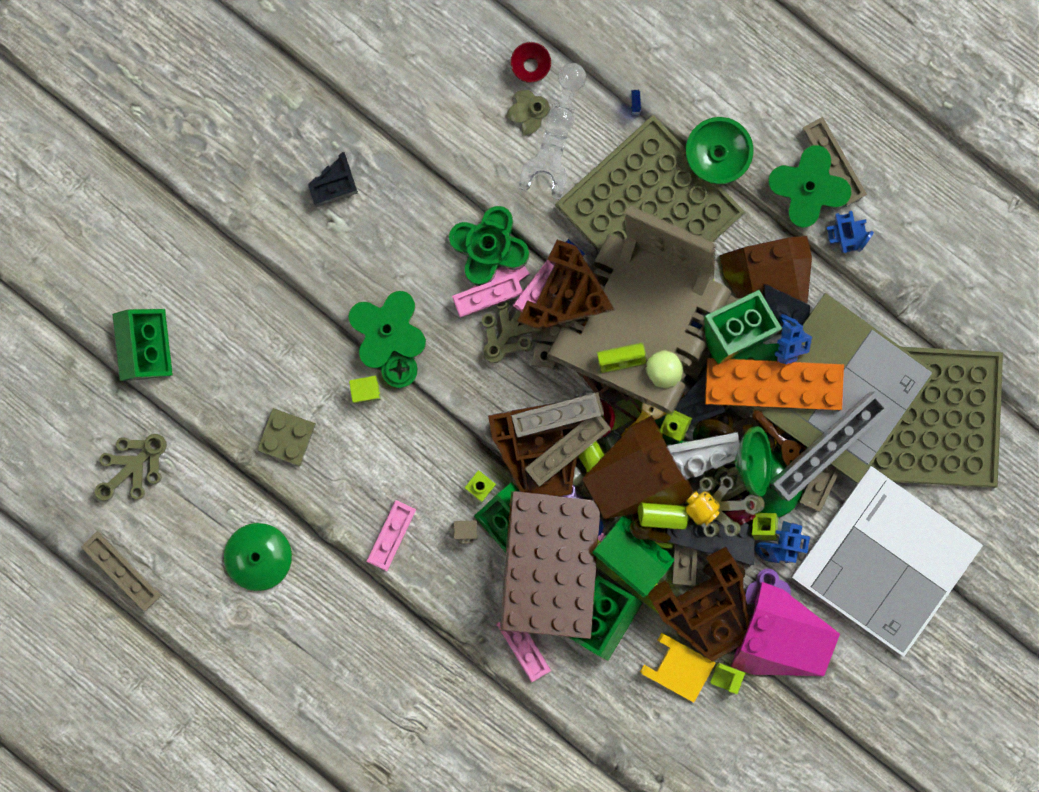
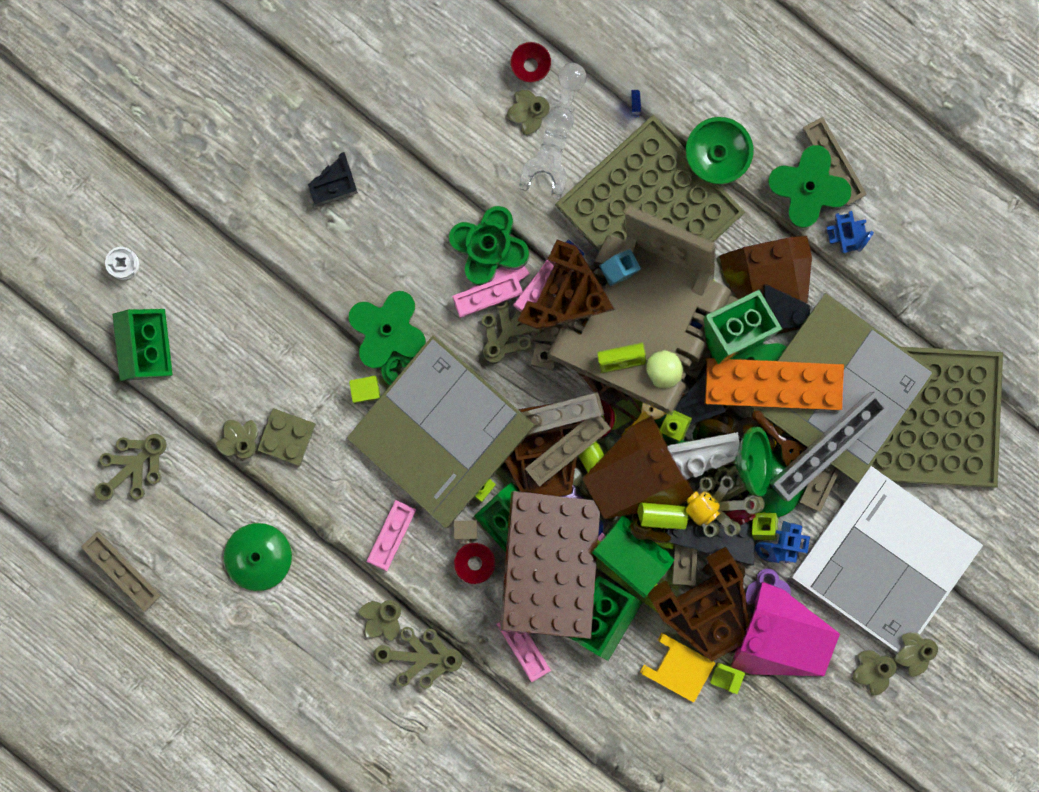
blue piece [775,314,812,364] -> none
none -> white wheel [105,247,140,280]
none -> olive plate [216,420,258,459]
none -> tile [347,335,535,528]
none -> olive plate [358,600,401,641]
none -> olive plant [374,627,463,688]
none -> dark red piece [454,543,496,584]
none -> medium azure brick [600,249,641,286]
none -> olive plate [852,650,897,696]
none -> olive plate [894,632,938,677]

